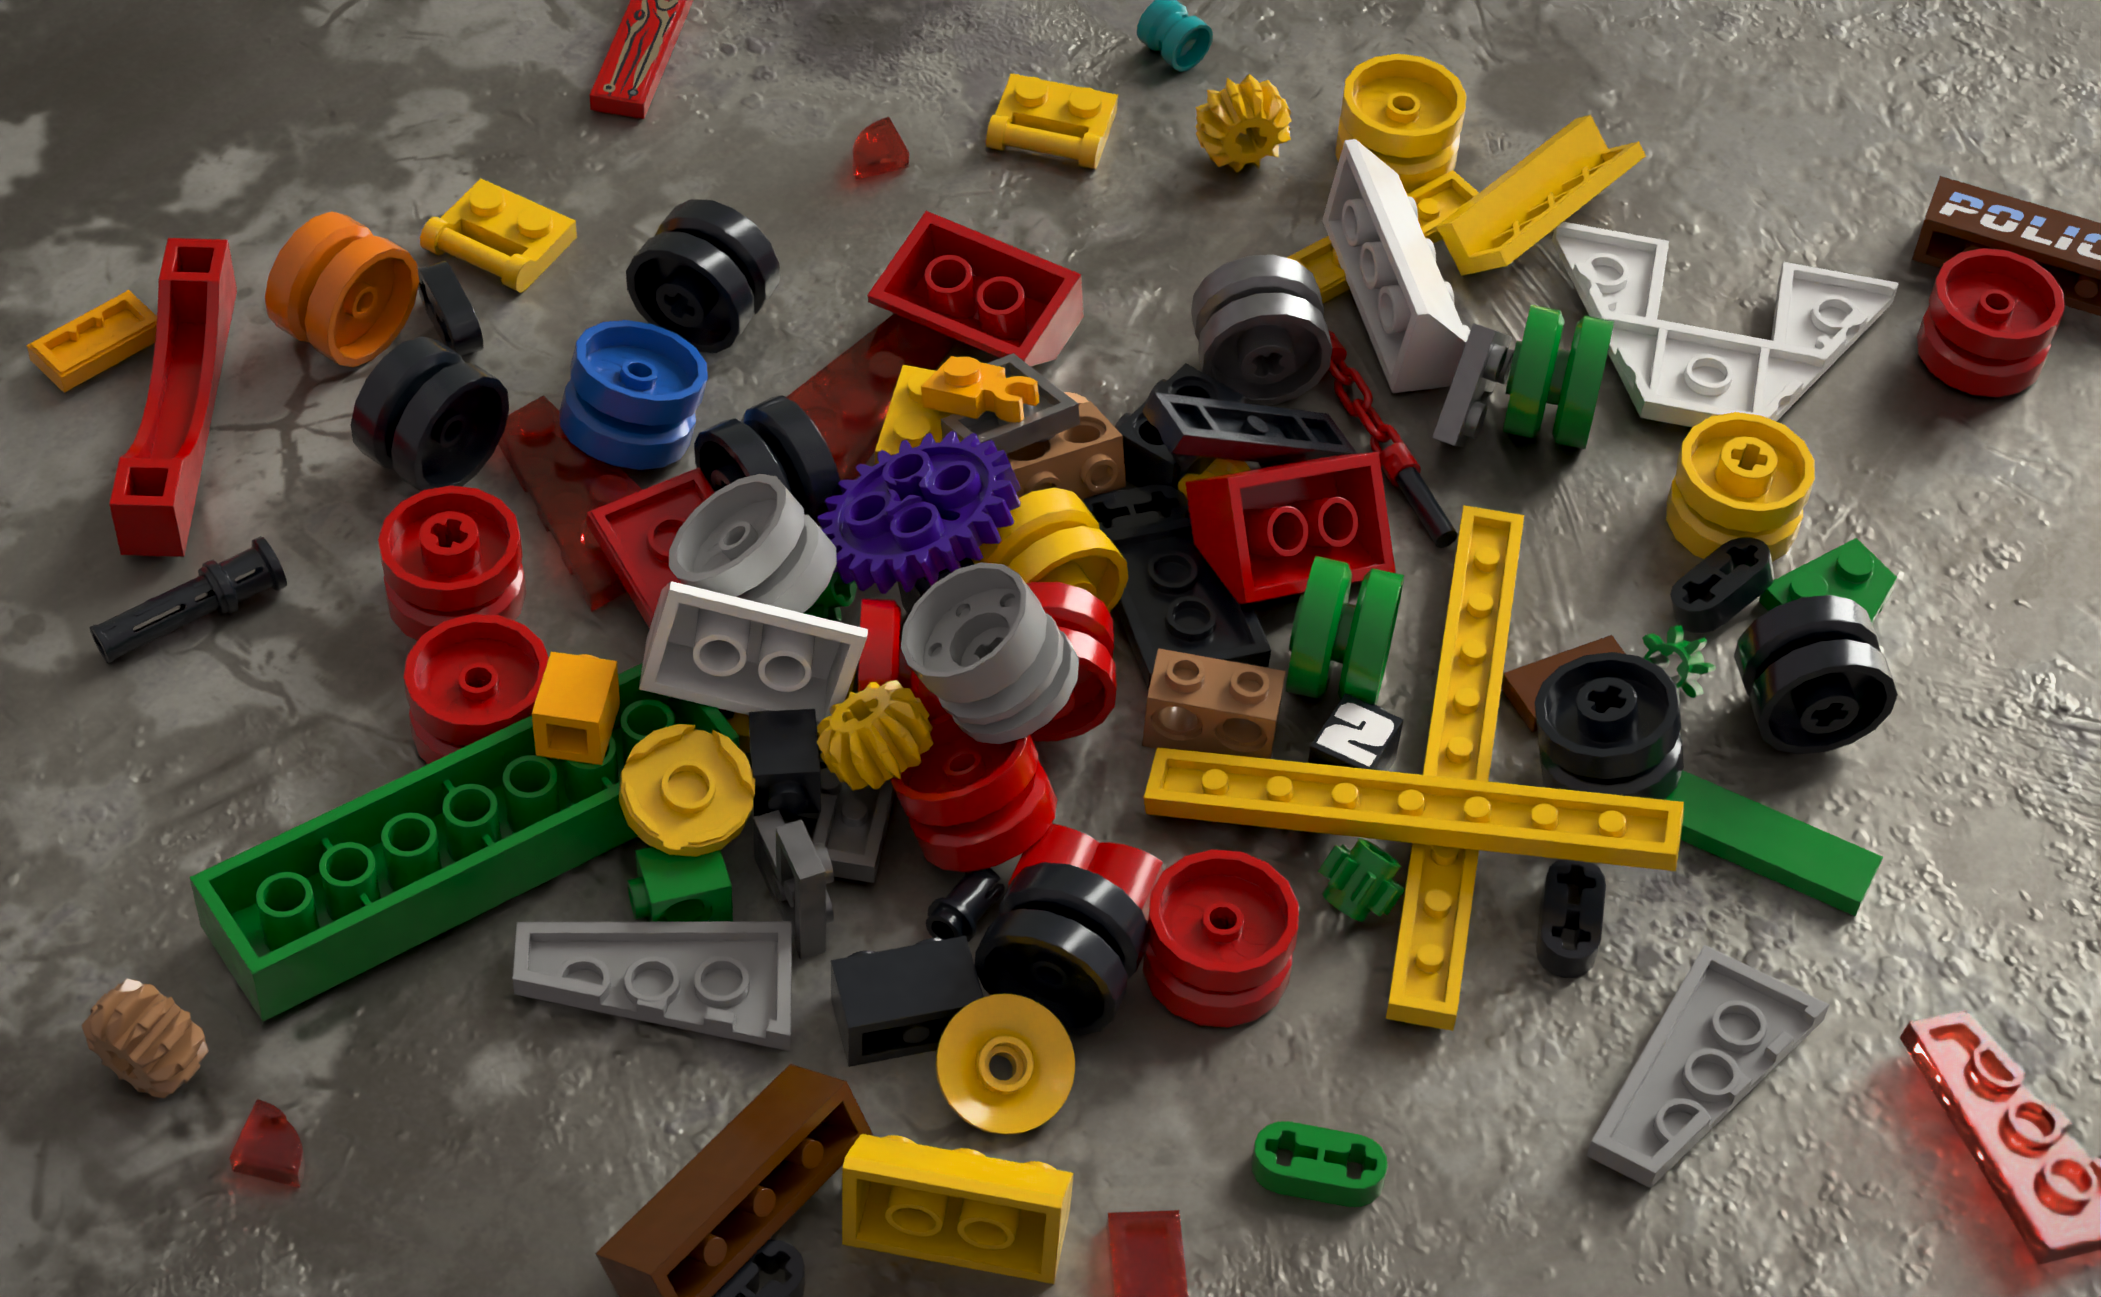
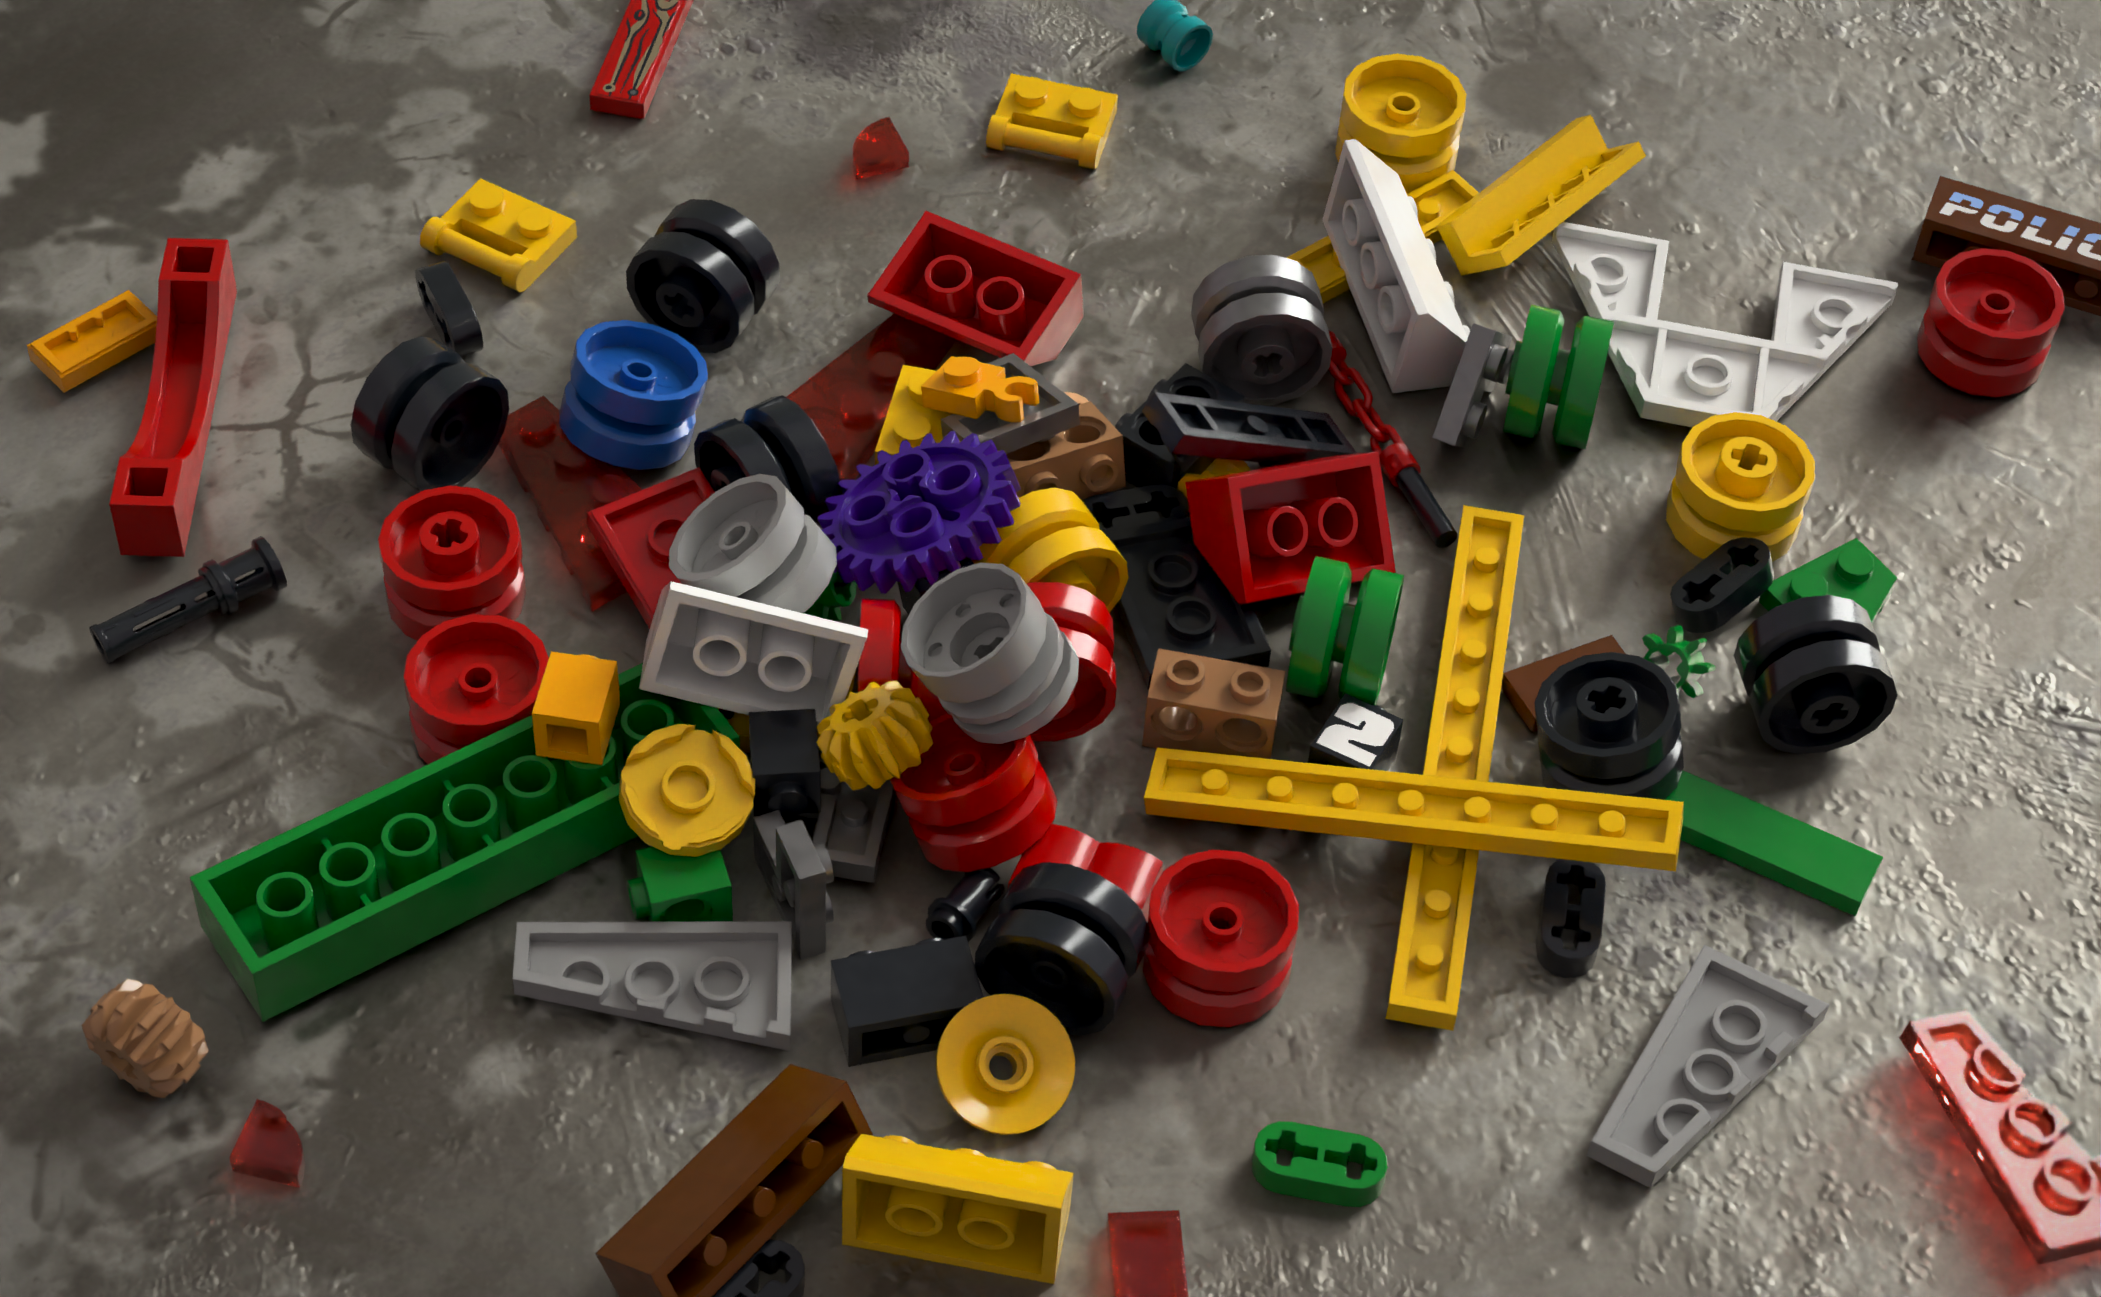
orange wheel [265,211,419,367] -> none
yellow gear [1195,73,1291,173] -> none
green gear [1318,838,1405,922] -> none

